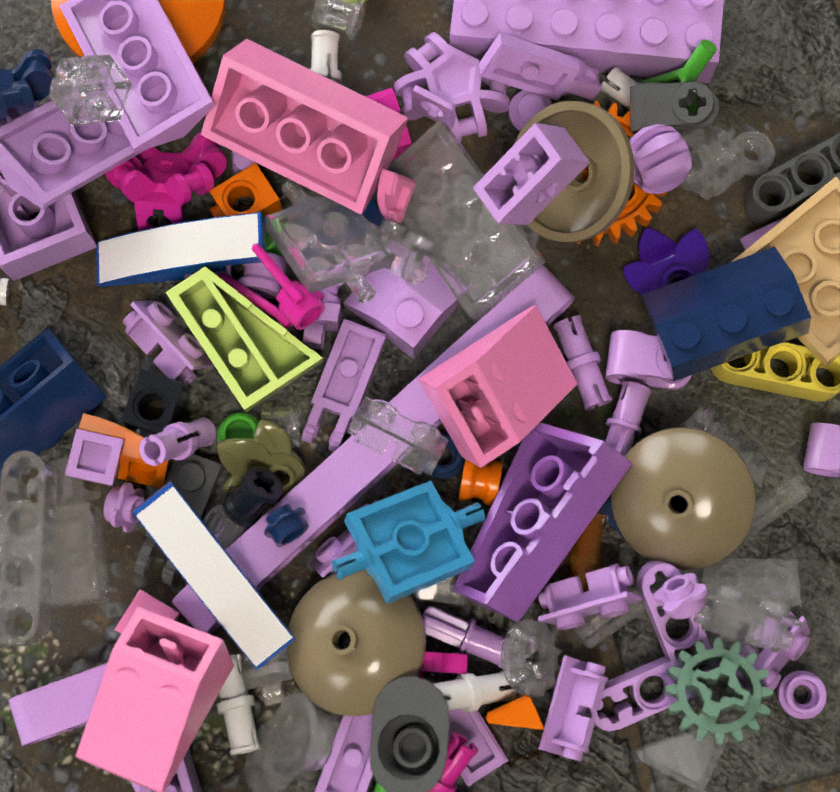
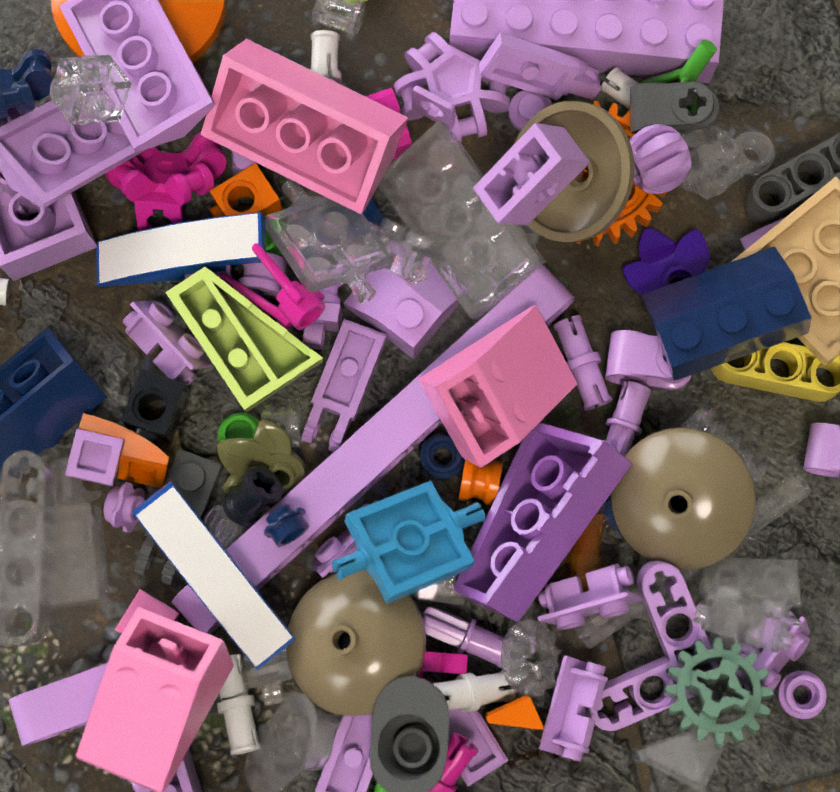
lavender pin [139,417,217,466] -> none
clear hinge [347,397,449,475] -> none
bright pink tile [377,168,416,224] -> none
lavender plate [654,573,708,619] -> none

